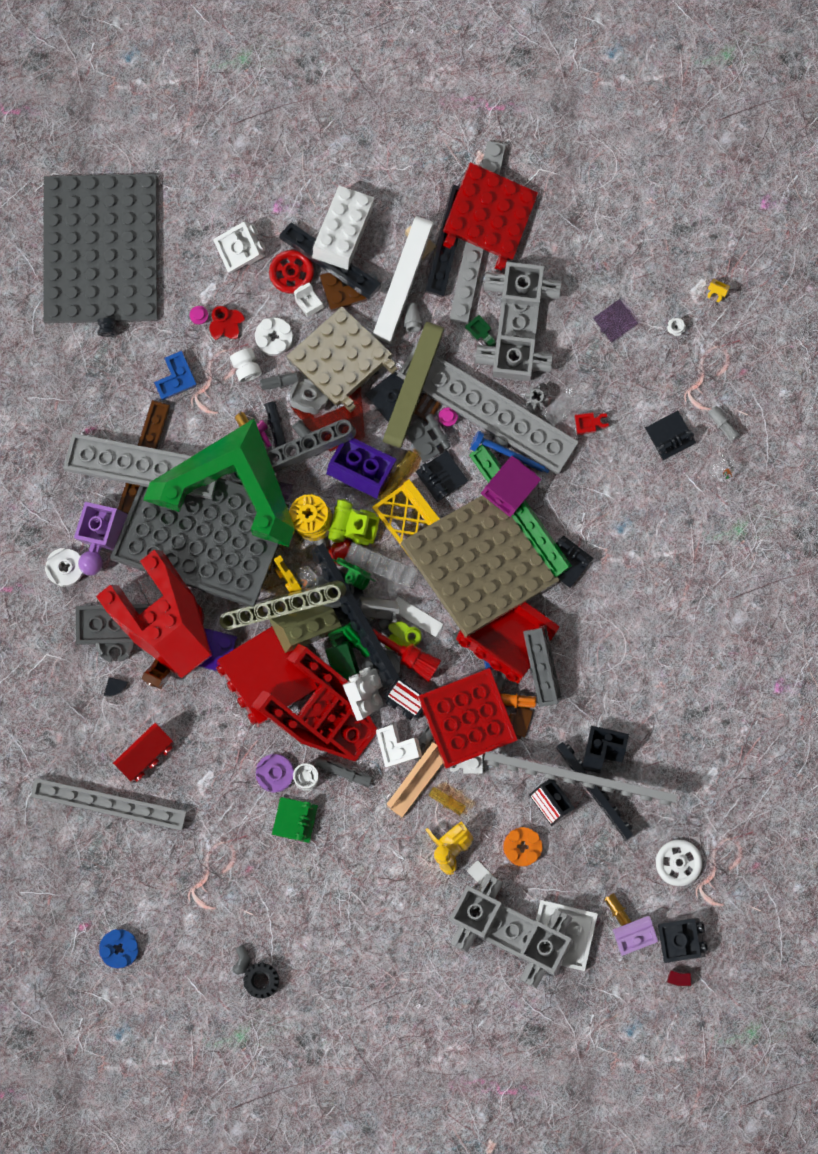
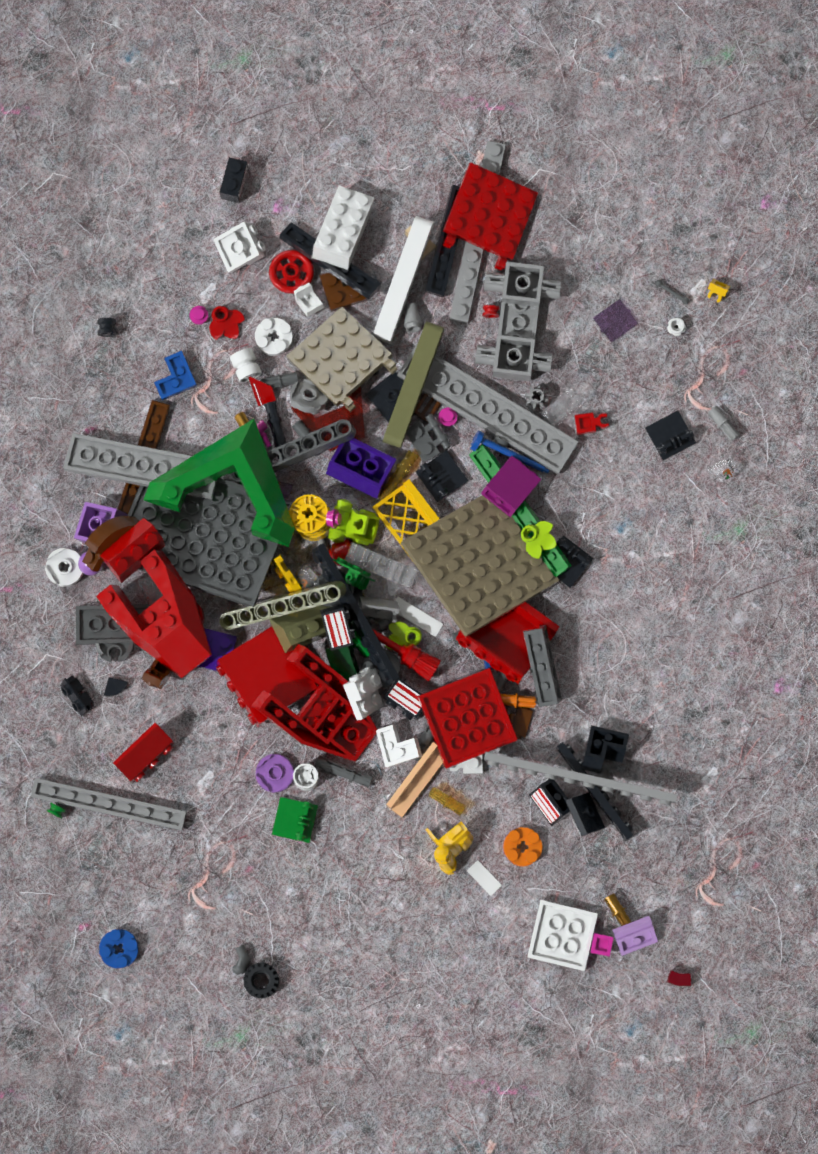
dark grey plate [43,174,157,324] -> none
light grey piece [449,874,573,989] -> none
dark green plate [465,315,496,347] -> none
white plate [656,840,702,886] -> none
black plate [658,918,708,963] -> none
none -> green bush [47,803,66,819]
none -> black hinge [60,675,95,717]
none -> reddish brown arch [82,516,139,572]
none -> red slope [100,518,165,583]
none -> black brick [219,157,248,203]
none -> red sticker [249,376,276,406]
none -> brick [320,604,356,651]
none -> dark pink plate [326,509,342,528]
none -> red bush [482,305,499,318]
none -> lime plate [521,521,557,559]
none -> black plate [566,793,605,836]
none -> dark pink tile [590,933,614,957]
none -> dark grey hinge [655,280,690,305]

